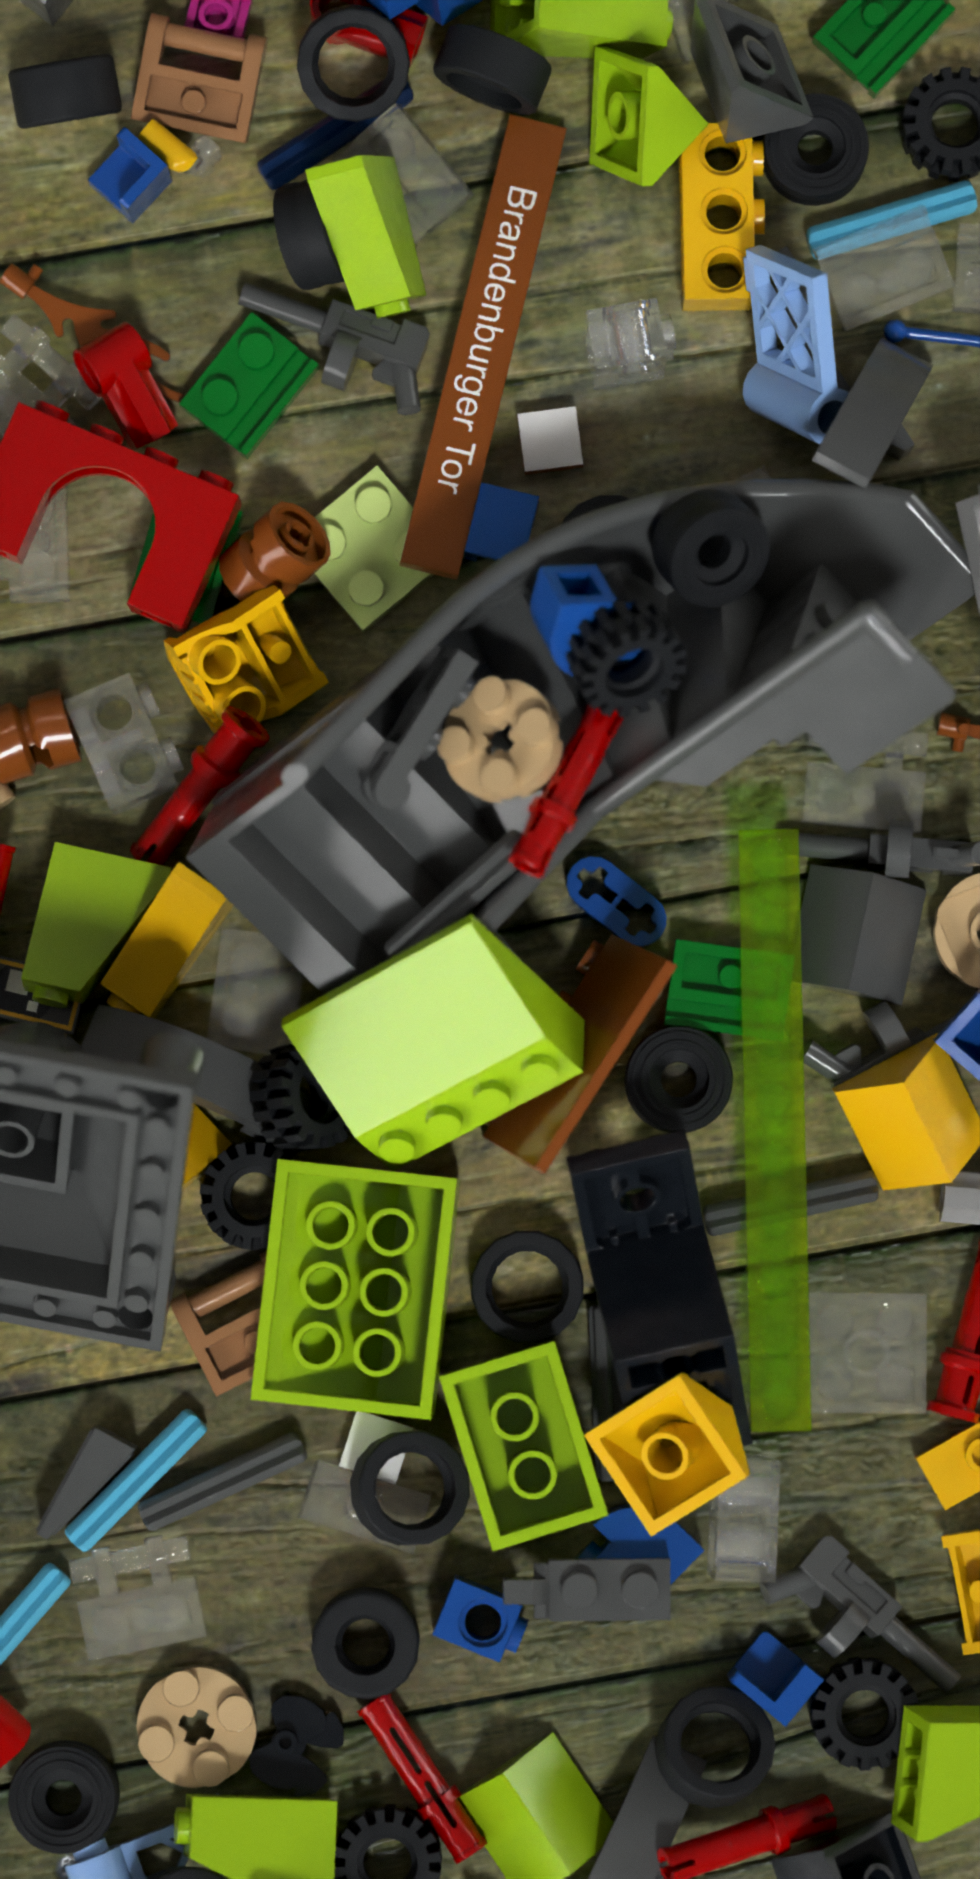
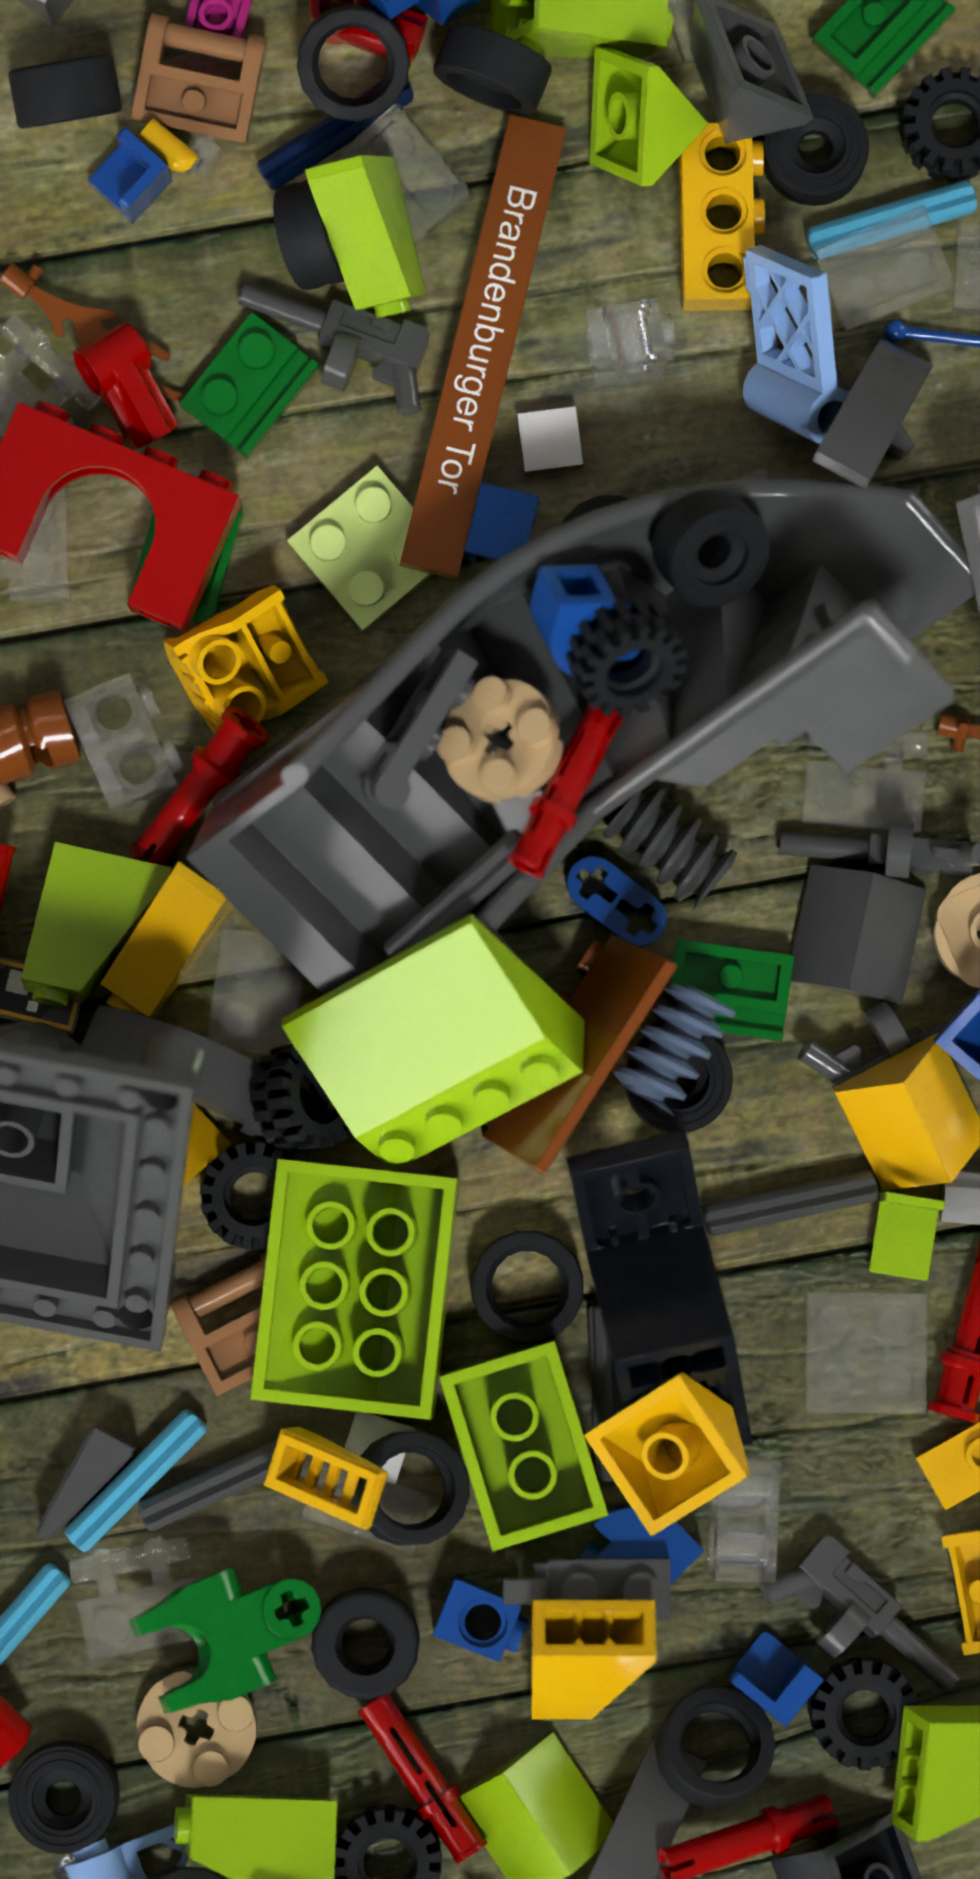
dark orange wheel [219,502,331,602] -> none
black piece [249,1694,344,1797] -> none
clear neon green plate [737,829,812,1432] -> none
none -> green piece [129,1566,321,1714]
none -> yellow slope [264,1427,388,1530]
none -> yellow slope [531,1600,656,1720]
none -> dark grey piece [602,787,737,911]
none -> sand blue piece [613,983,737,1116]
none -> lime bracket [868,1192,946,1281]

